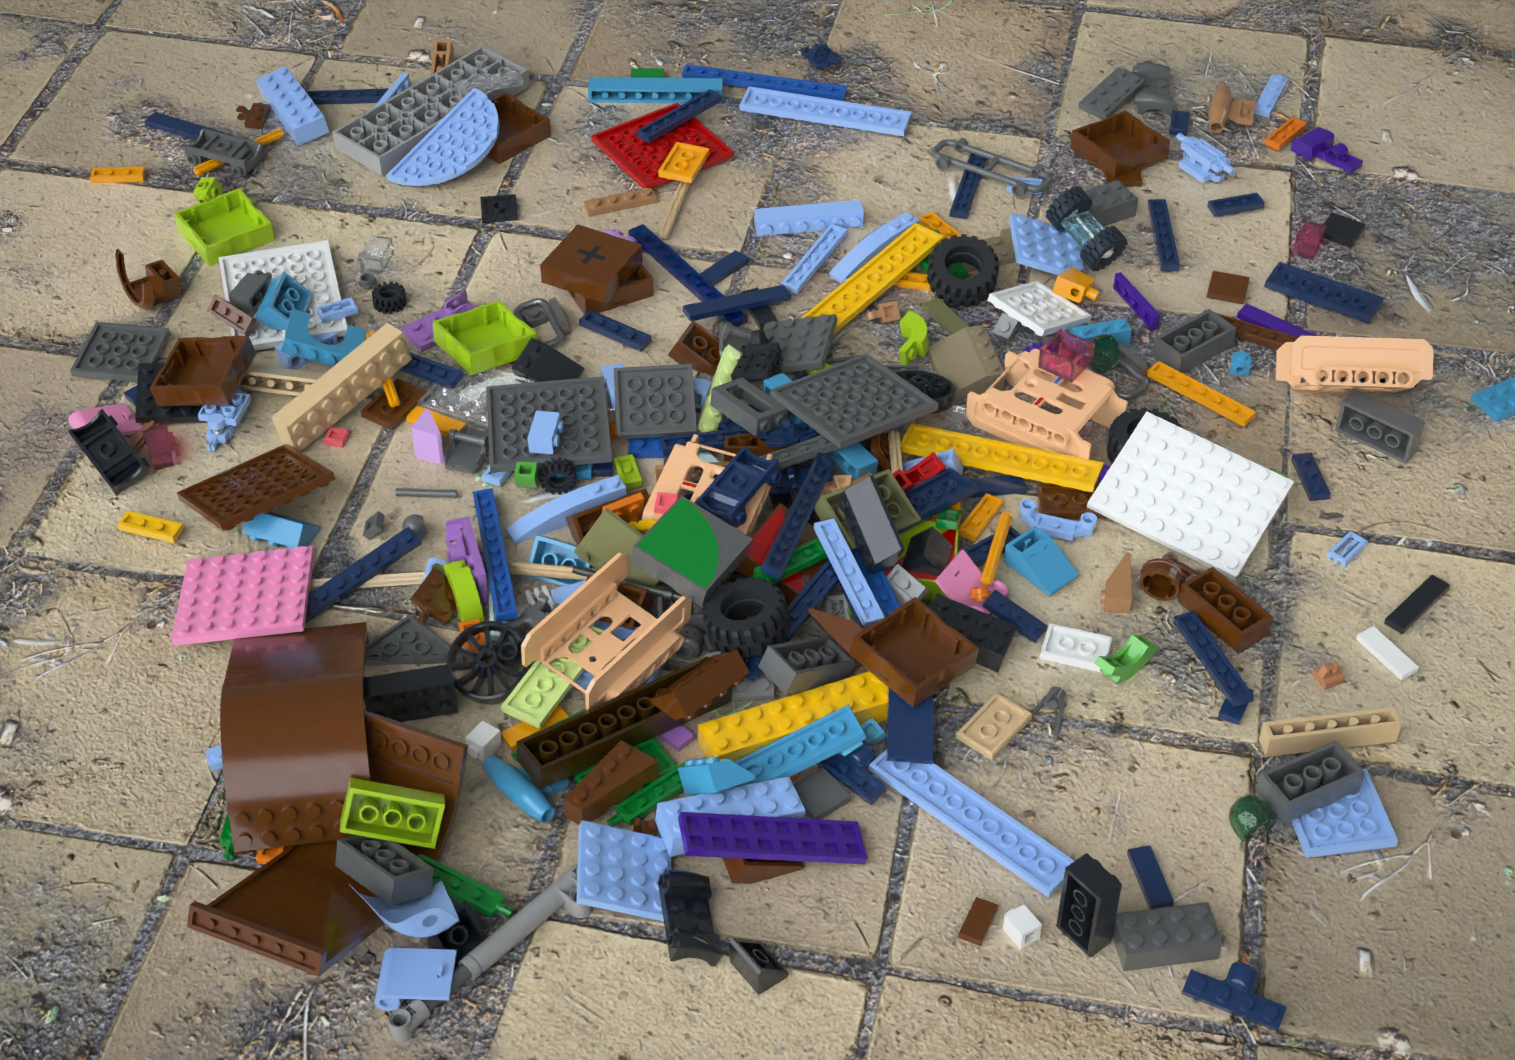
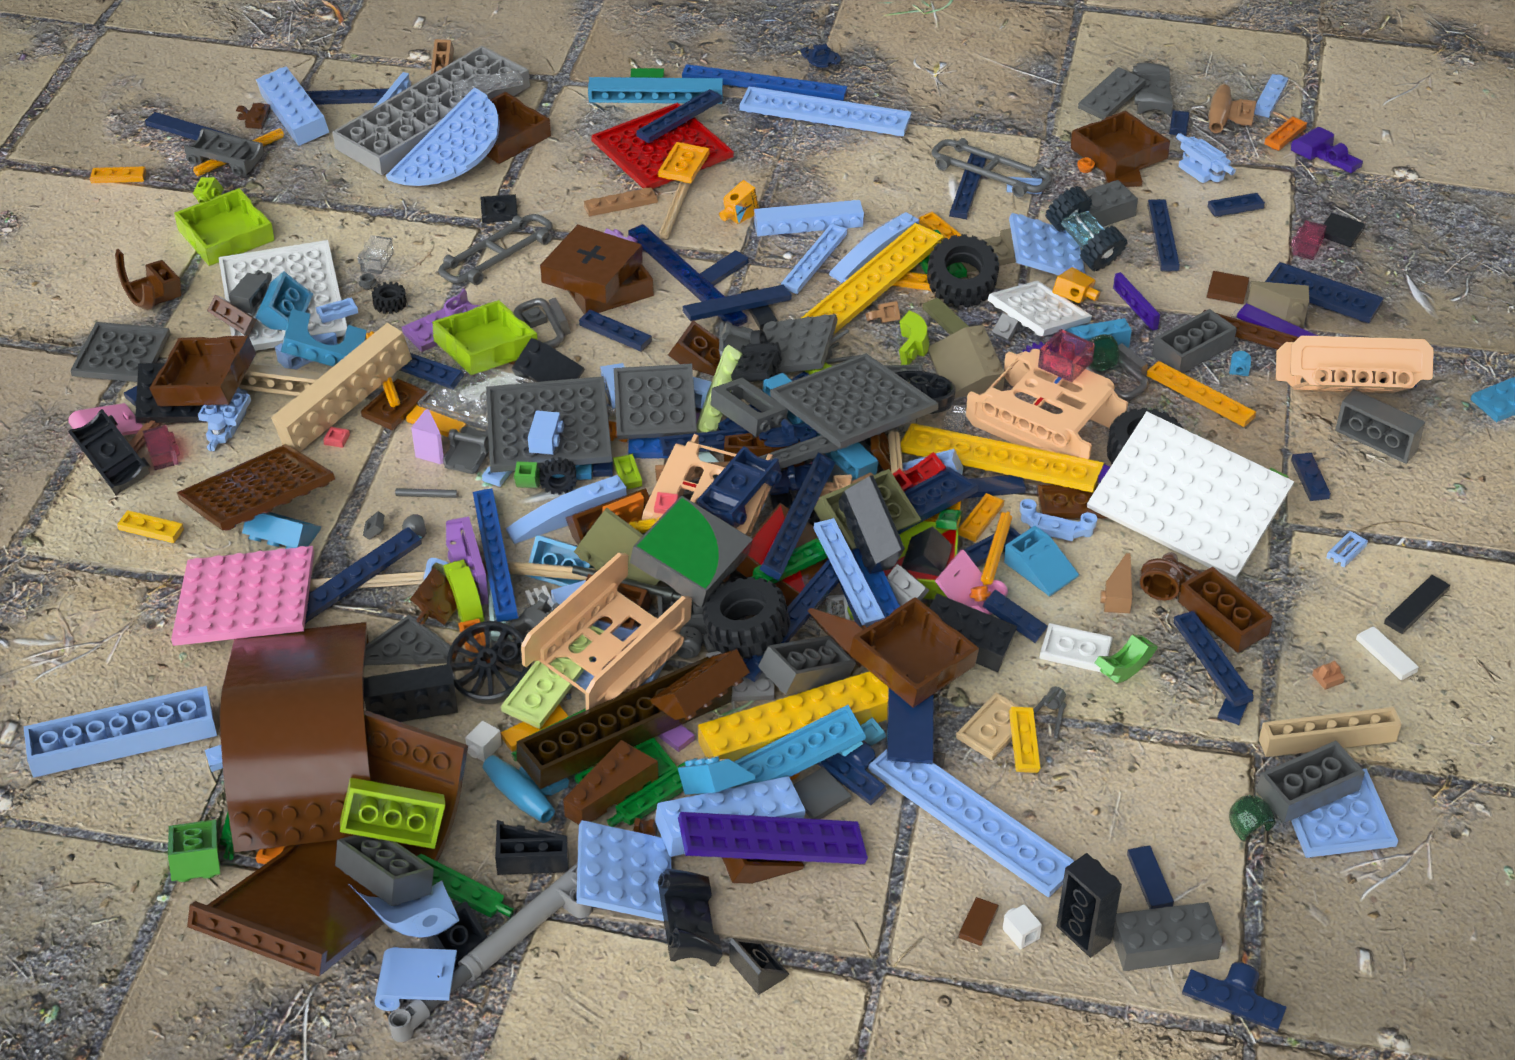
none -> light blue brick [23,686,217,778]
none -> bright green slope [168,819,220,882]
none -> dark grey bar [438,214,553,285]
none -> black wedge [495,820,569,875]
none -> light orange torso [719,180,759,224]
none -> yellow plate [1009,707,1040,773]
none -> orange plate [1077,157,1095,173]
none -> dark tan slope [1247,281,1309,329]

